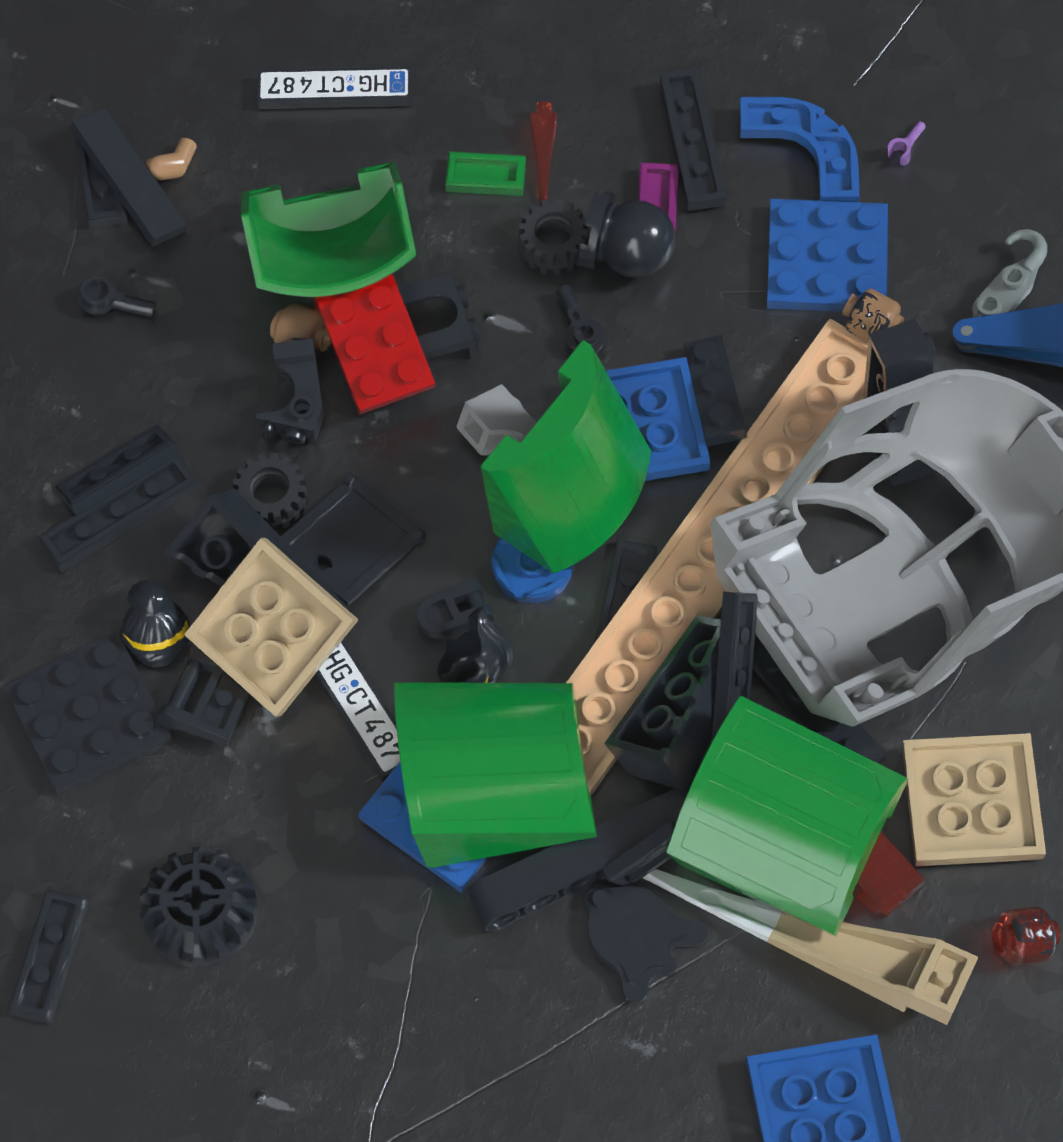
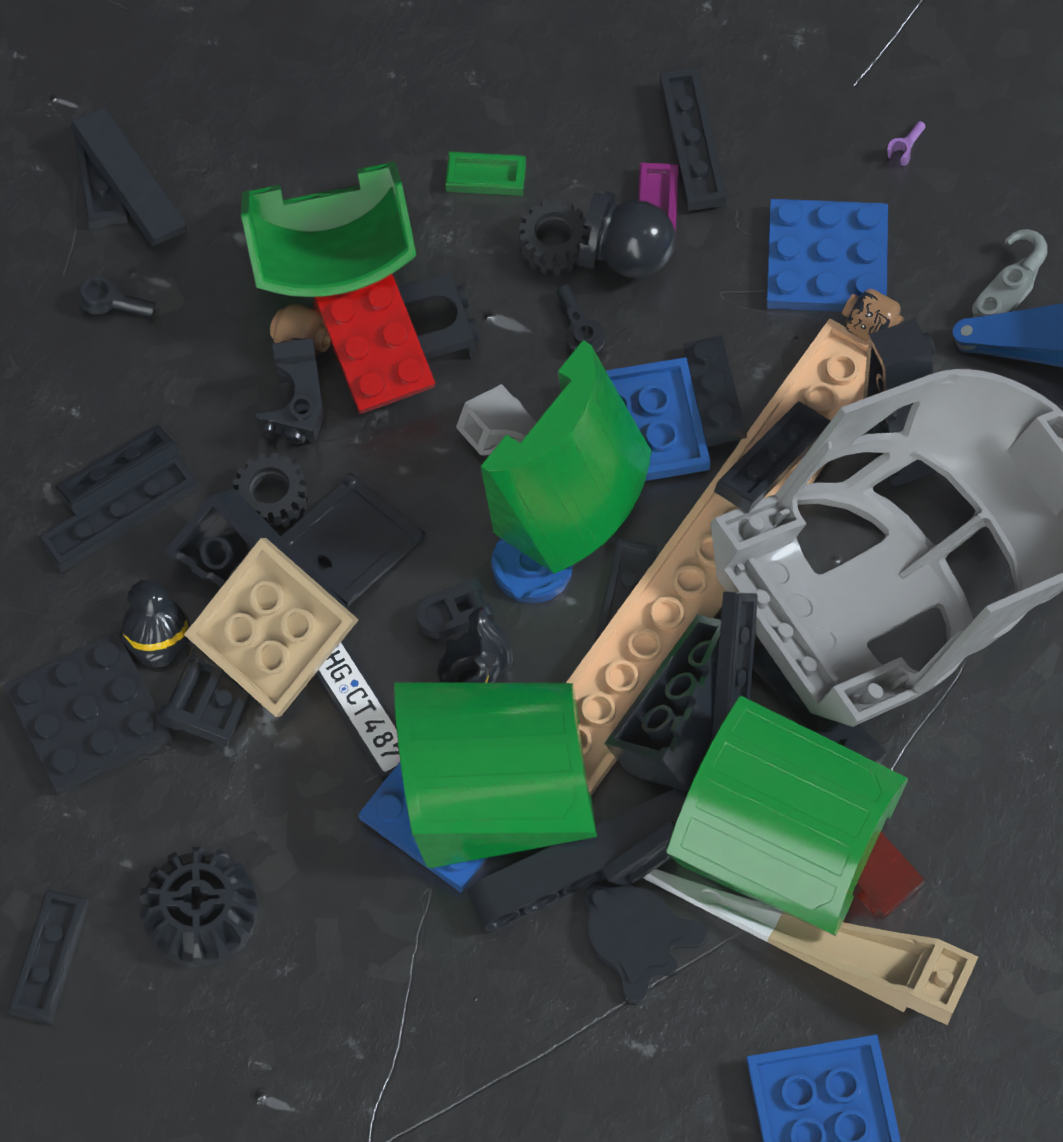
medium nougat arm [145,137,197,181] -> none
tile [257,66,411,109] -> none
clear red piece [530,101,558,201] -> none
blue plate [740,97,860,202] -> none
tan plate [902,733,1046,866] -> none
clear red head [992,906,1061,966] -> none
none -> black tile [714,401,831,513]

